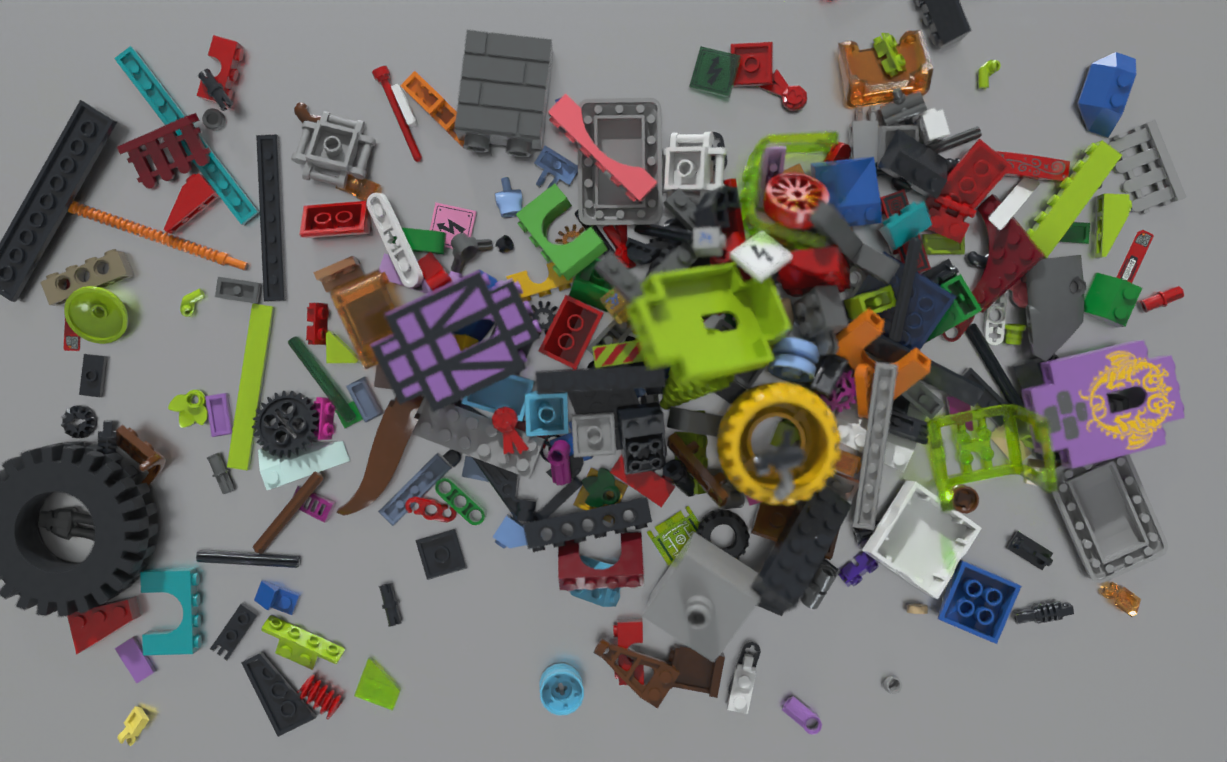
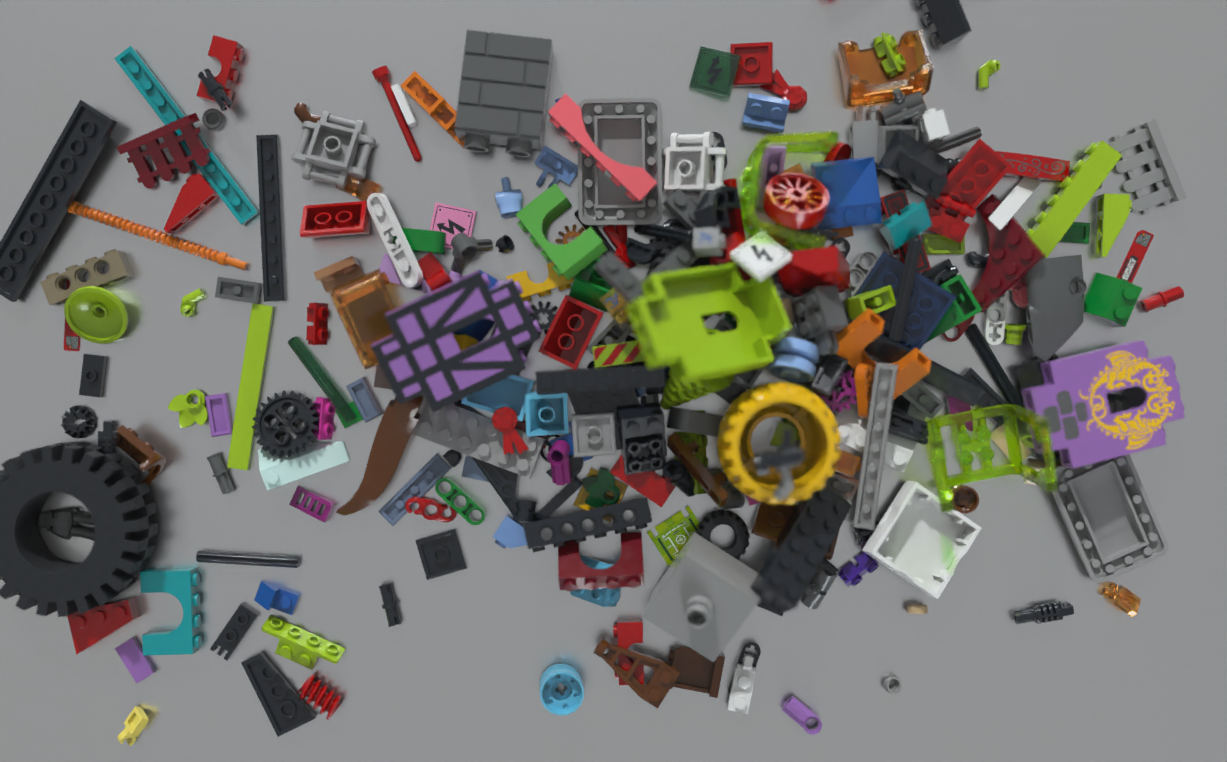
reddish brown axle [253,471,324,554] -> none
lime slope [326,331,362,363] -> none
clear neon green wing [354,657,401,710] -> none
dark grey beam [809,200,900,284] -> none
blue slope [938,559,1022,644] -> none
black hinge [1007,531,1053,570] -> none
blue wedge [1077,52,1136,138] -> none
none -> medium blue bracket [742,93,790,133]

